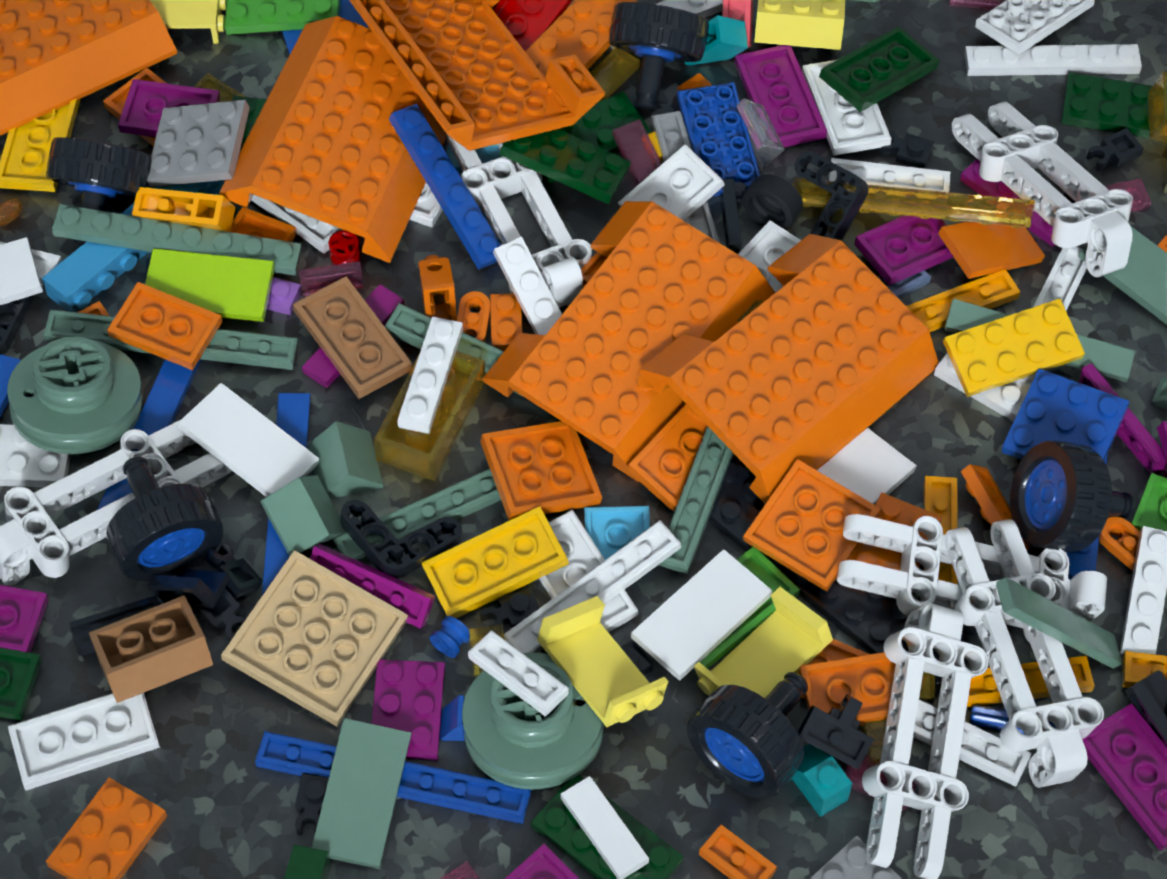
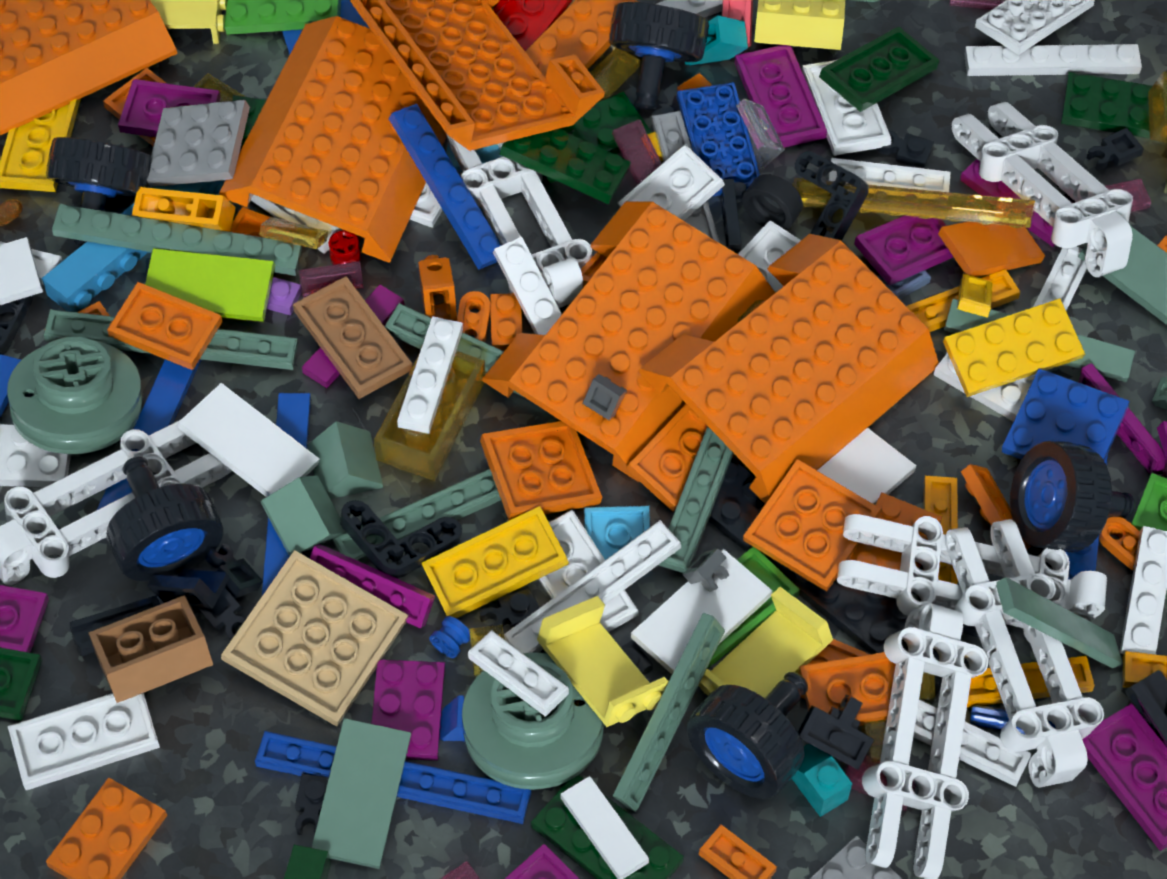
none -> clear yellow tile [259,217,328,249]
none -> dark grey tile [583,374,627,420]
none -> sand green tile [613,613,725,812]
none -> dark grey tile [682,548,729,591]
none -> yellow tile [957,274,993,318]

